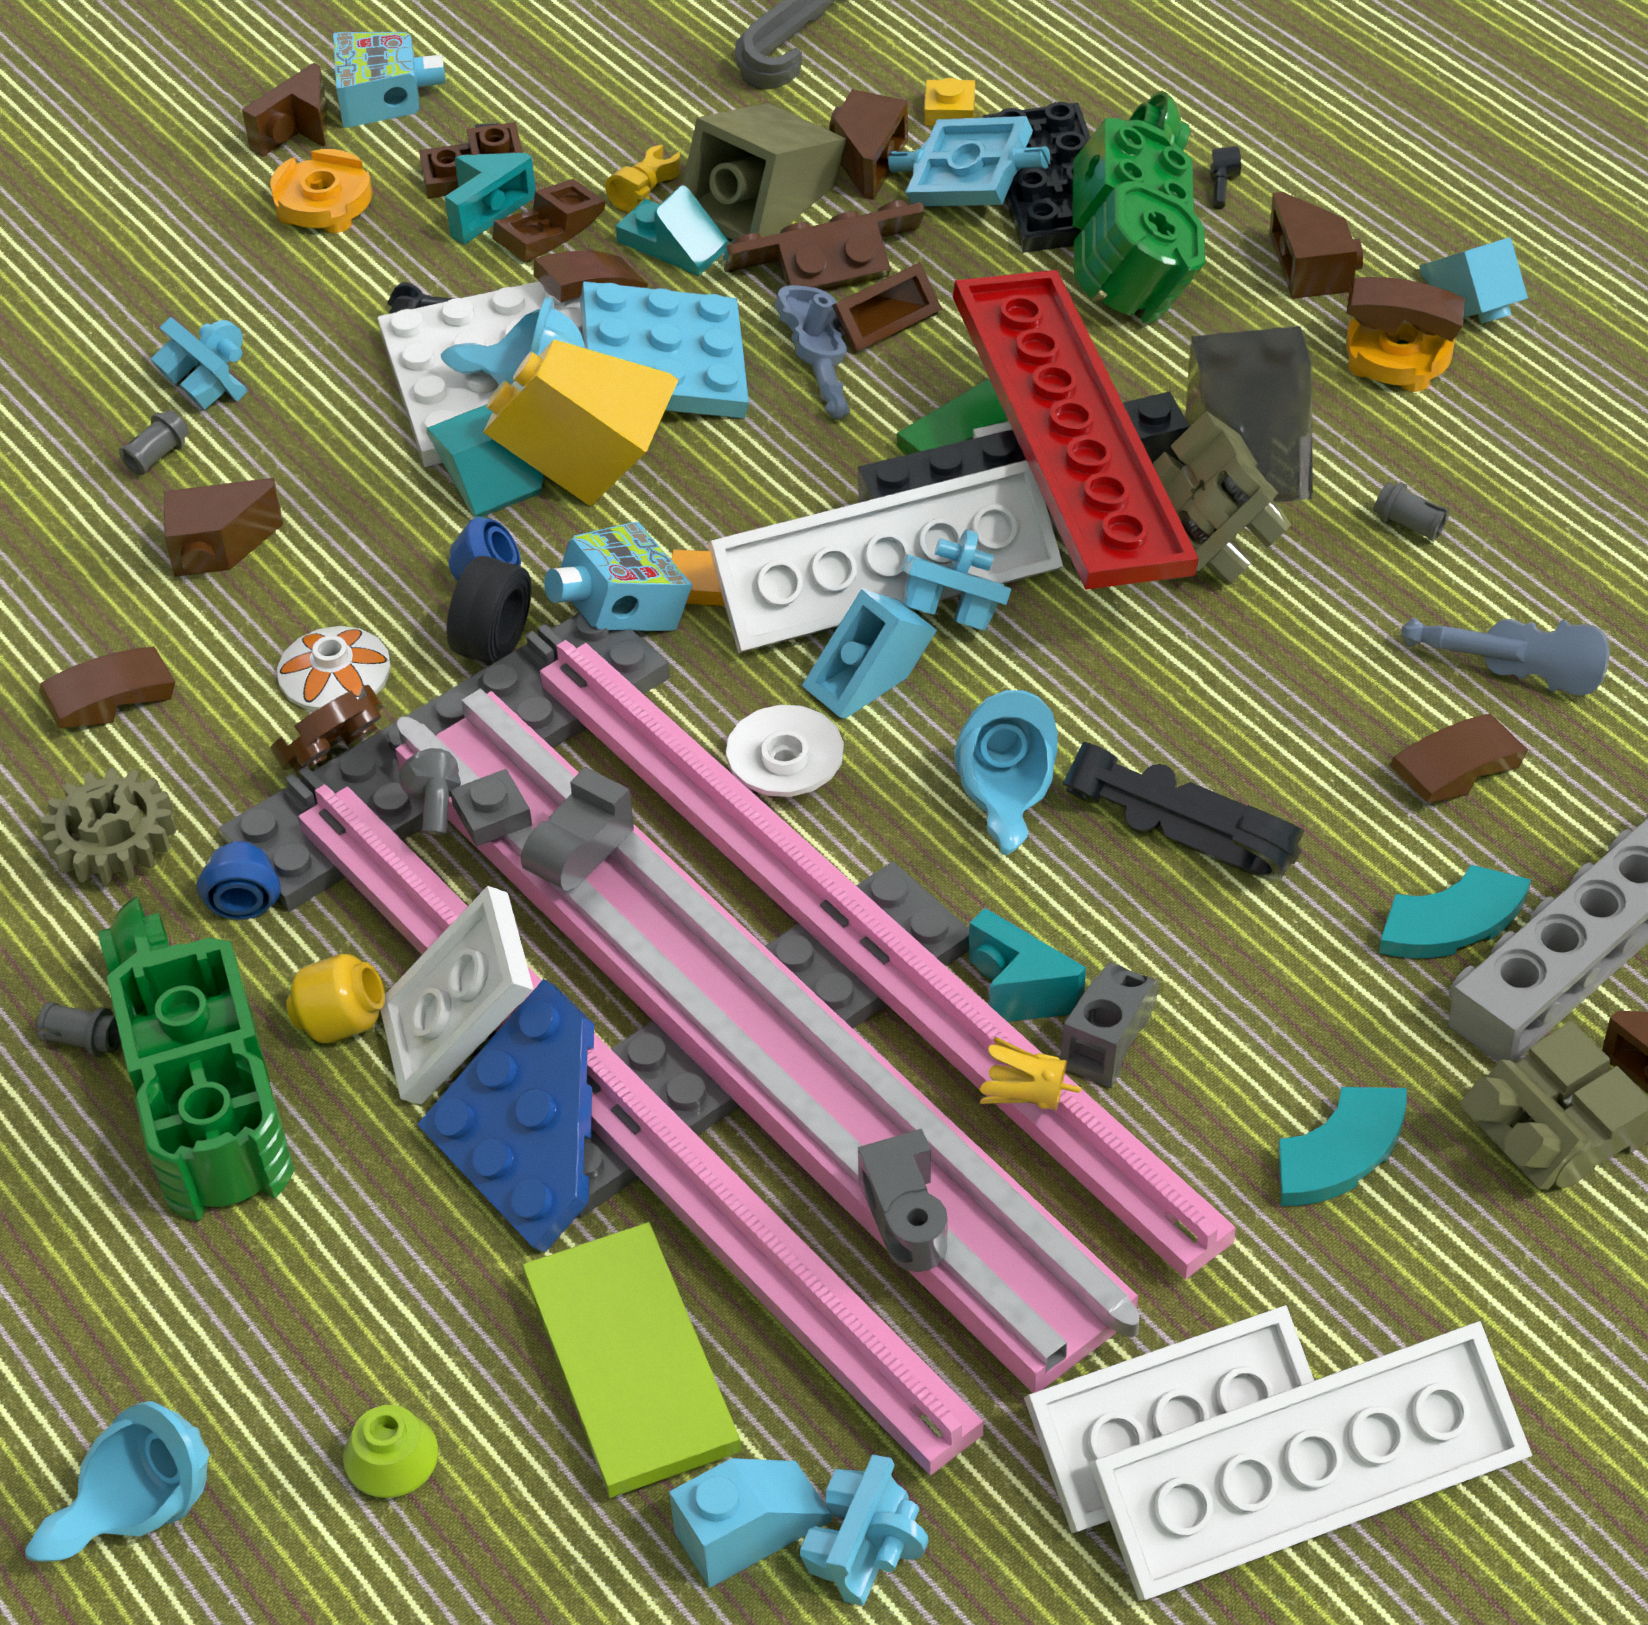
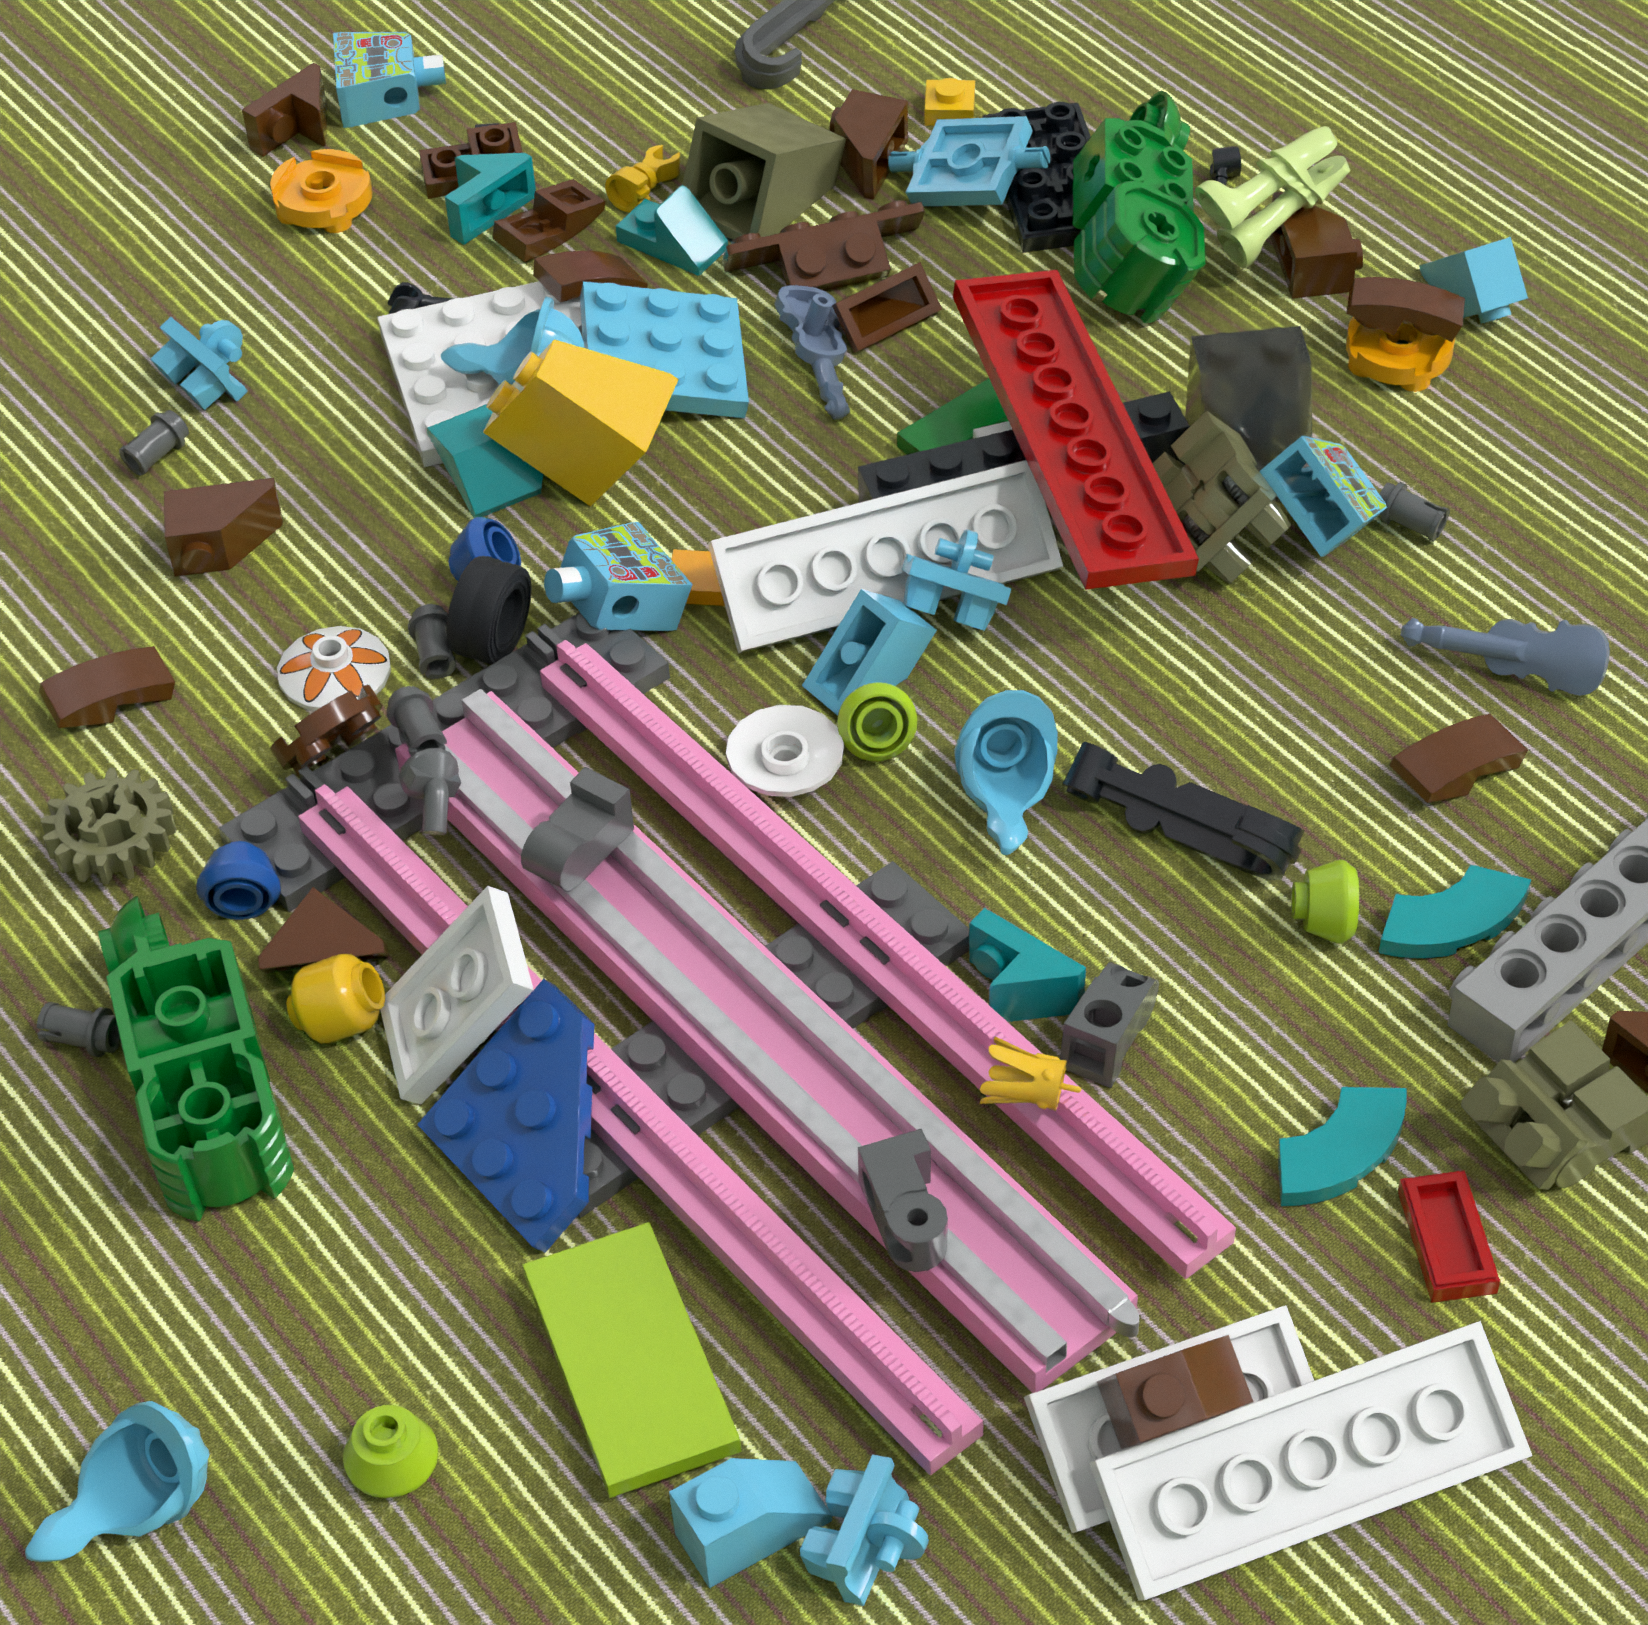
dark grey plate [450,769,532,847] -> none
none -> reddish brown slope [258,887,389,974]
none -> dark grey pin [386,686,447,756]
none -> dark grey pin [408,604,456,679]
none -> lime cone [837,682,917,761]
none -> reddish brown slope [1097,1335,1253,1449]
none -> yellowish green piece [1195,126,1350,269]
none -> medium azure torso [1259,436,1387,557]
none -> lime cone [1291,859,1359,944]
none -> red tile [1398,1170,1500,1303]

